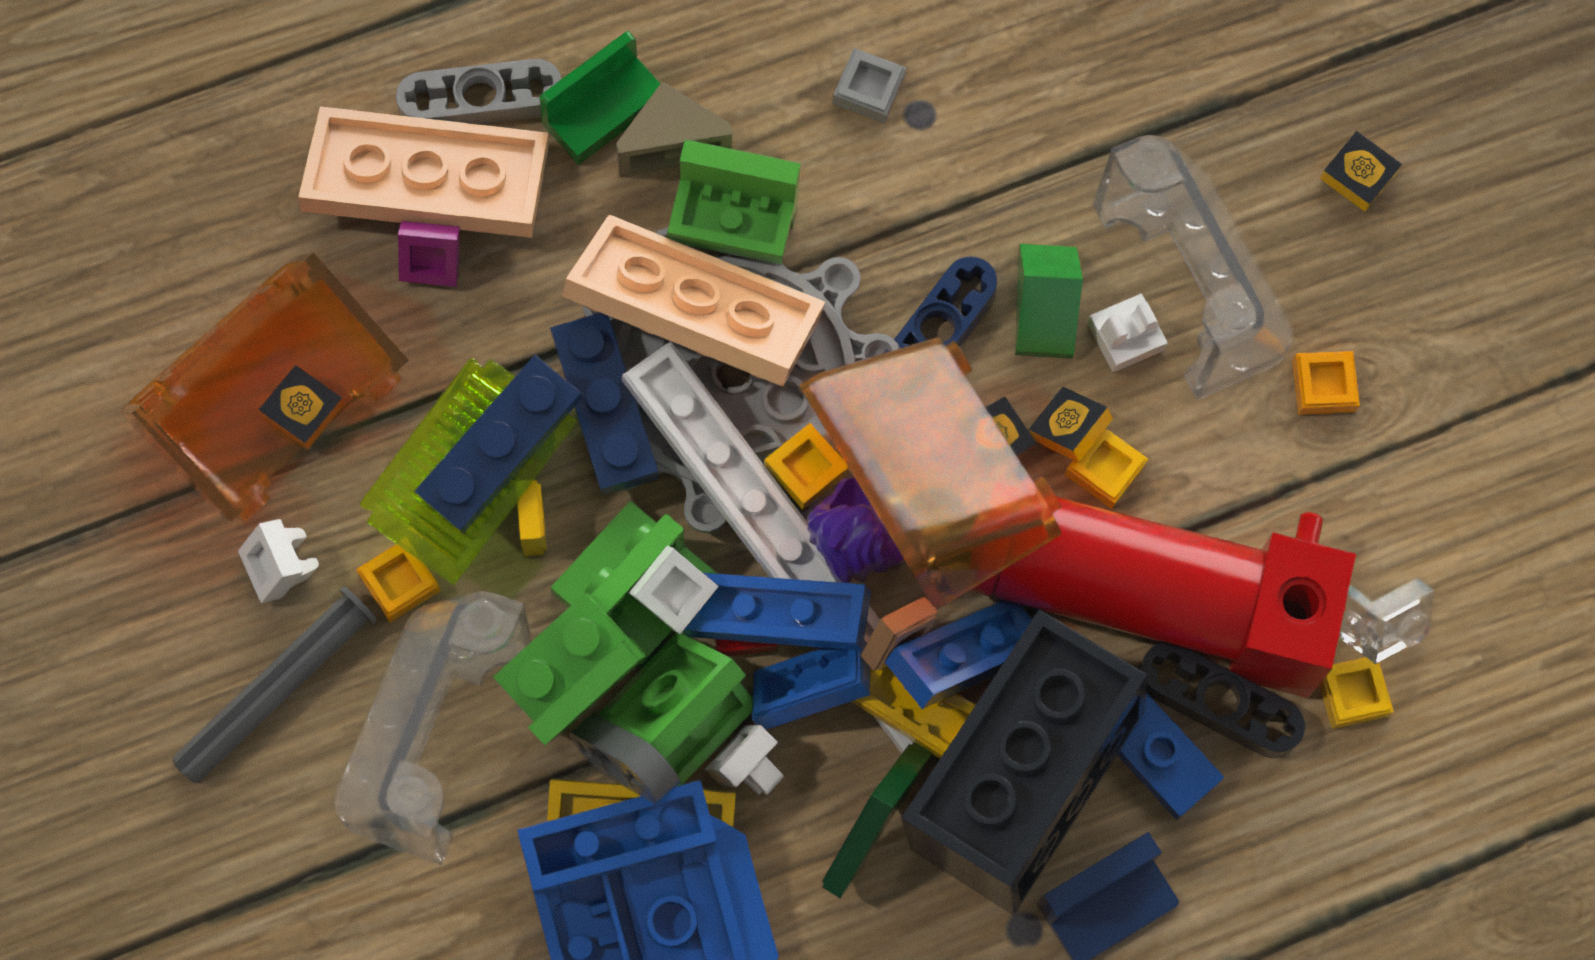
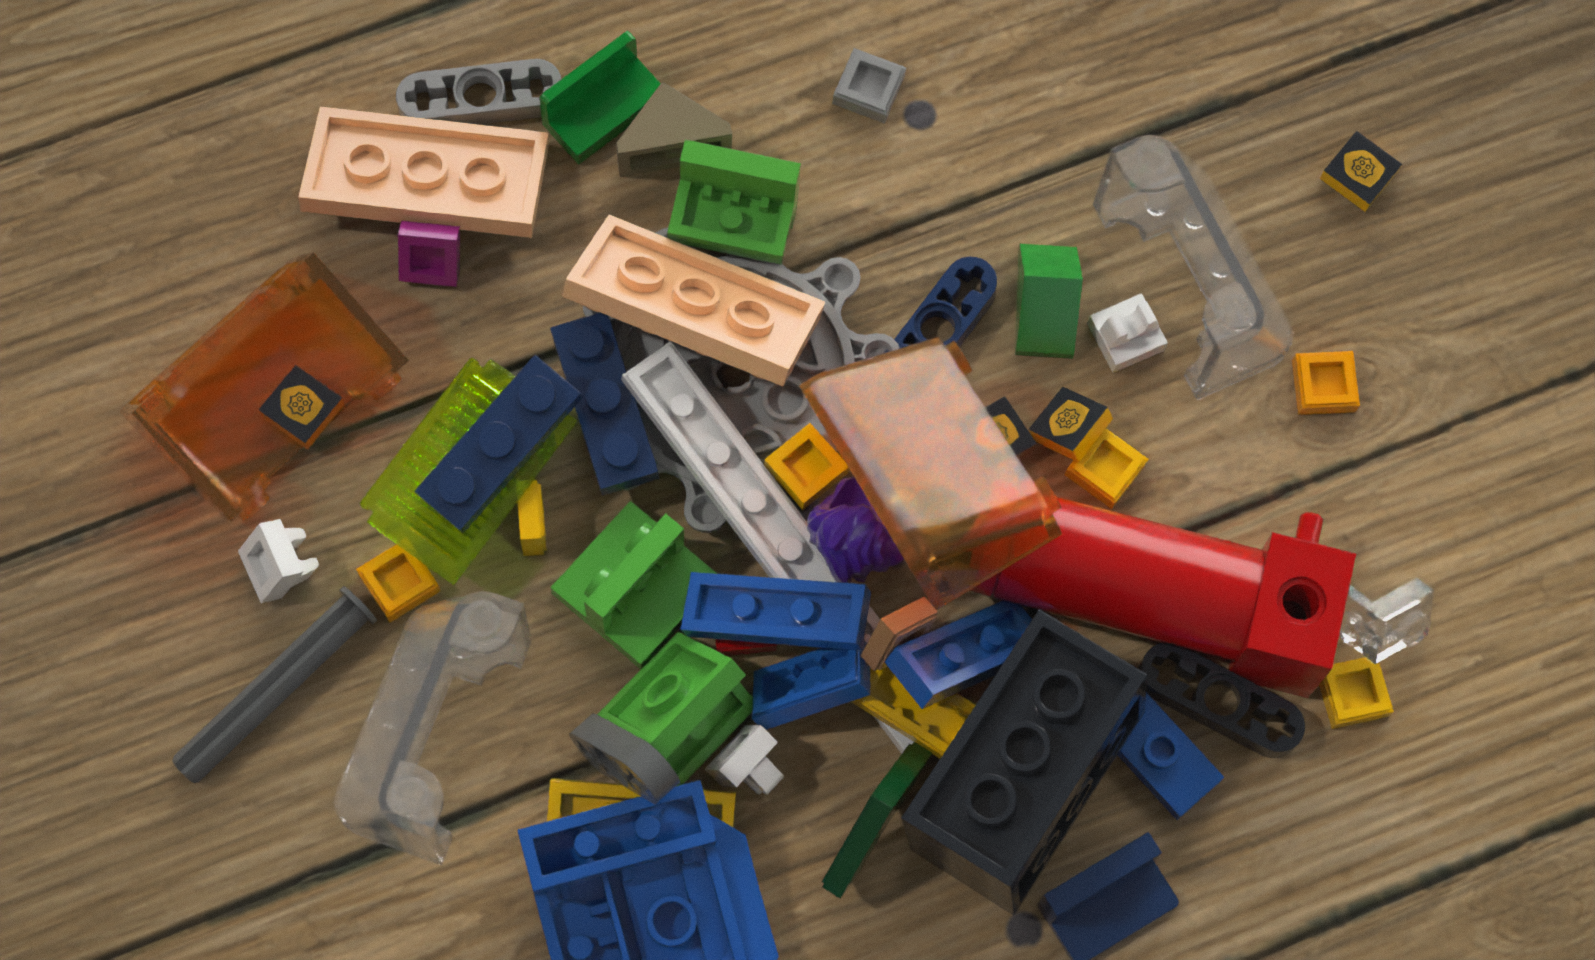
bright green bracket [493,592,650,746] -> none
white tile [629,545,719,634] -> none

